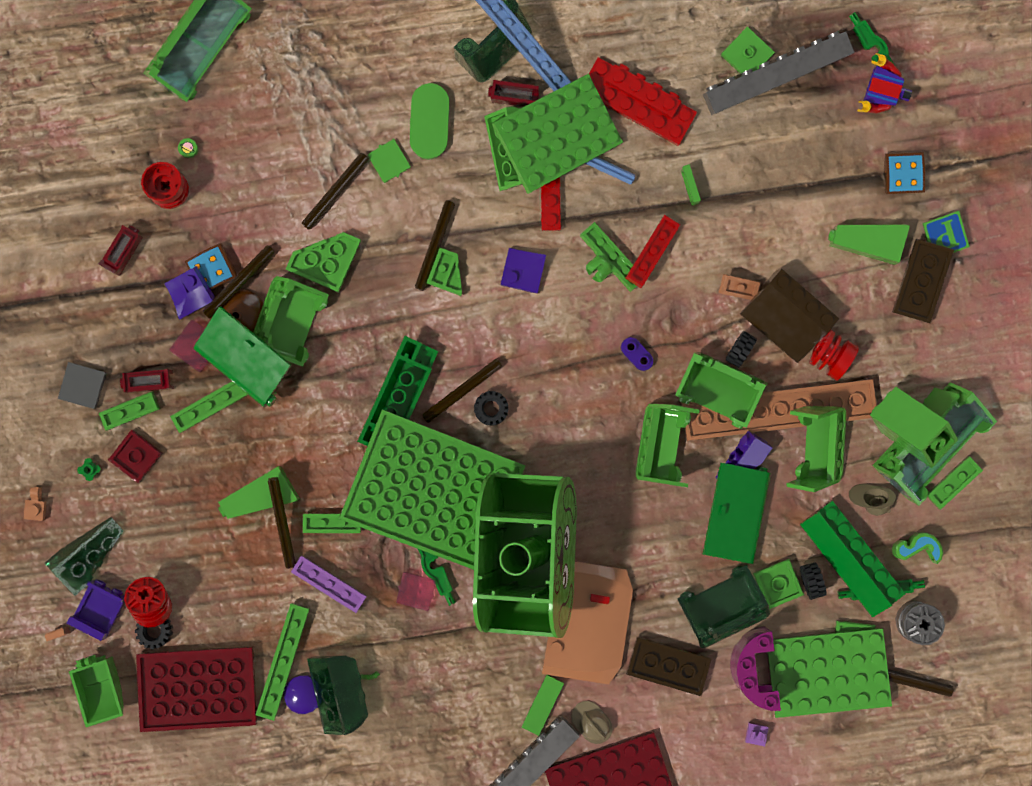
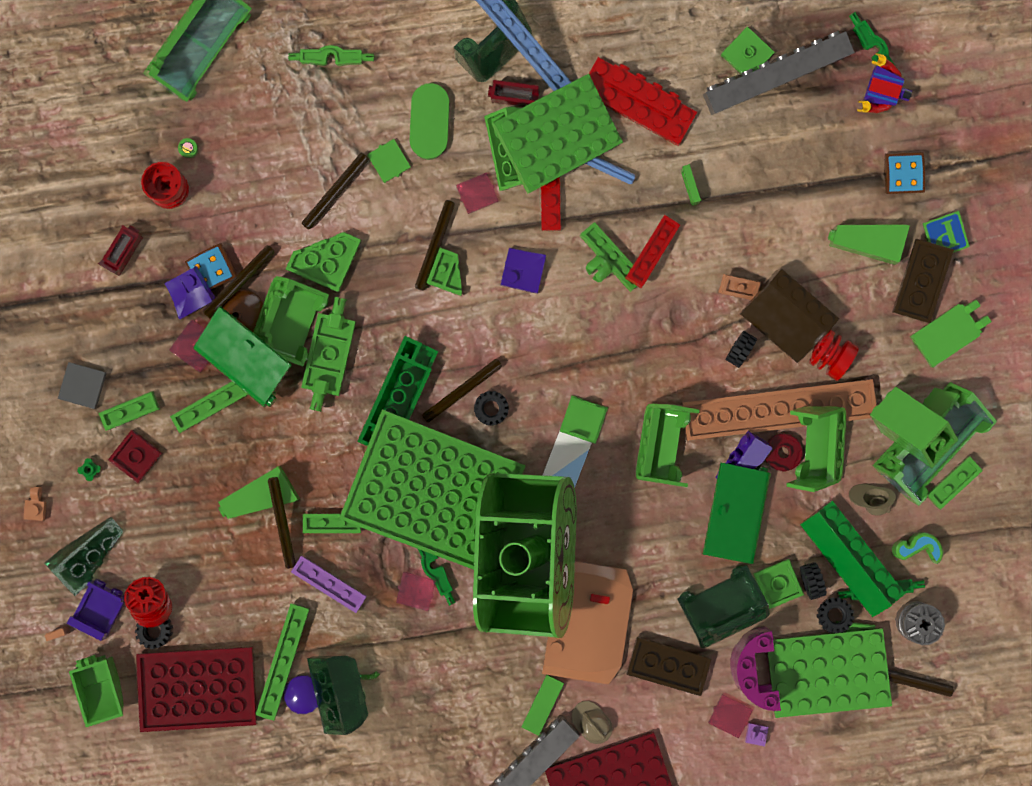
dark red window [120,369,174,393] -> none
dark purple plate [621,337,653,371] -> none
bright green windscreen [675,352,768,429] -> none
none -> bright green piece [288,45,374,66]
none -> bright green plate [301,297,356,412]
none -> clear pink piece [456,172,499,214]
none -> sticker [542,432,592,488]
none -> bright green piece [559,396,608,444]
none -> clear pink piece [708,694,753,738]
none -> dark red tile [765,433,803,472]
none -> black tyre [817,597,855,633]
none -> bright green tile [910,300,992,368]

